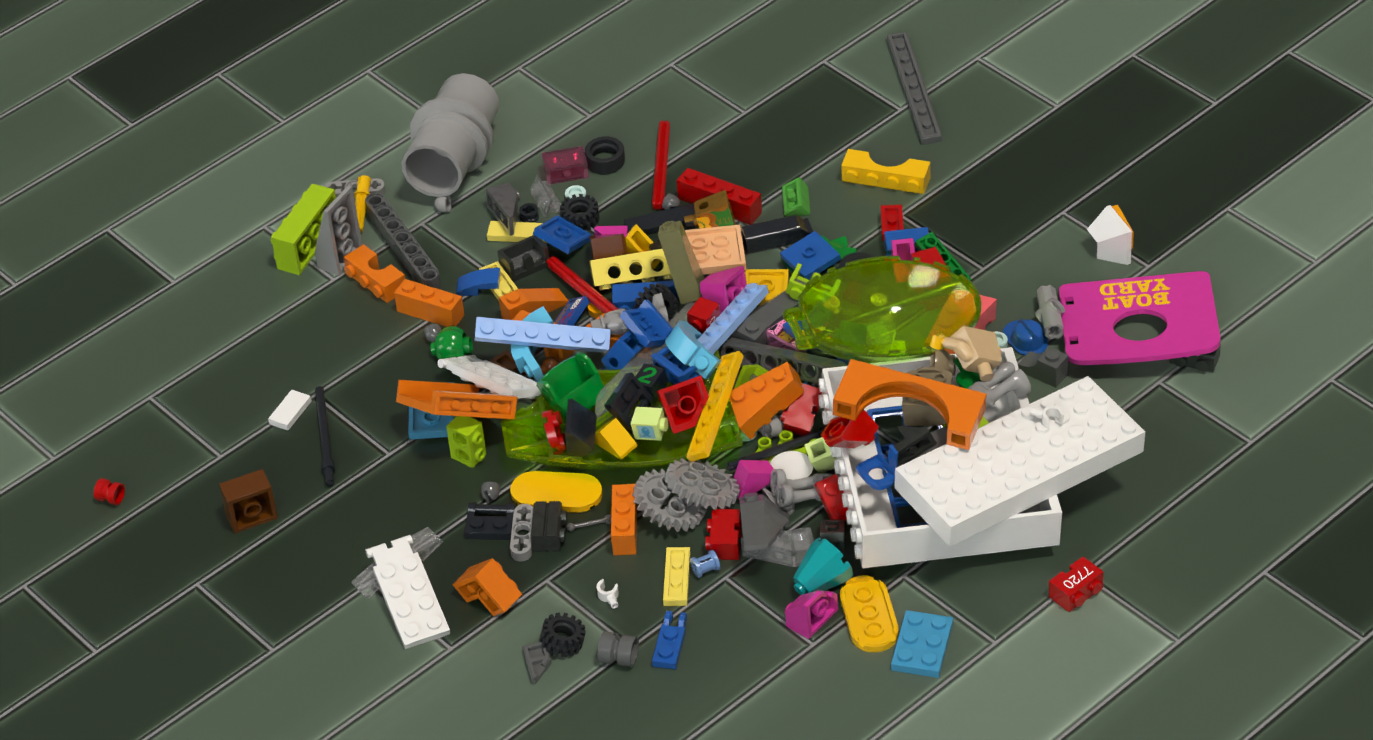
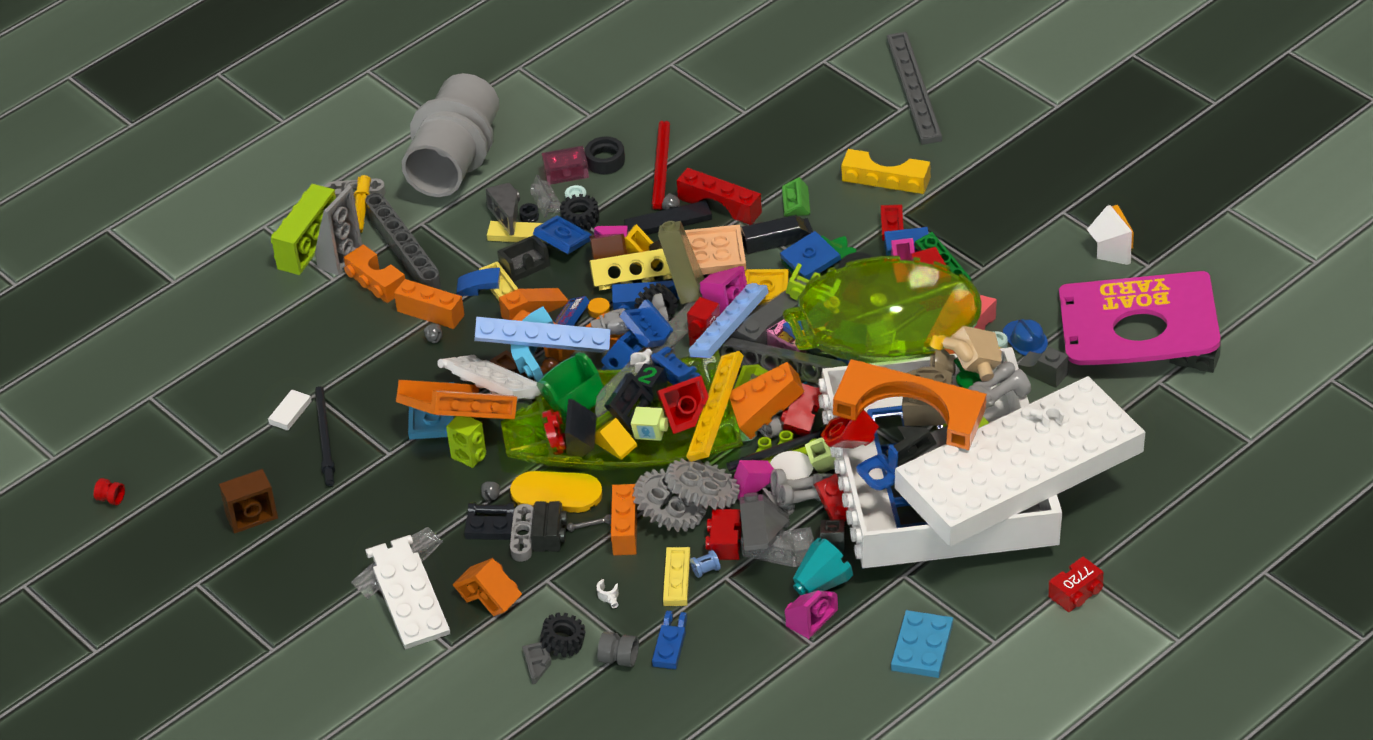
green plant [431,326,473,360] -> none
light grey hinge [435,196,452,213] -> none
red axle [546,256,618,313] -> none
medium azure arch [665,320,721,379] -> none
pearl gold torso [684,190,736,229] -> none
yellow tile [840,575,899,652] -> none
light grey piece [1035,285,1065,340] -> none
none -> white piece [630,349,652,373]

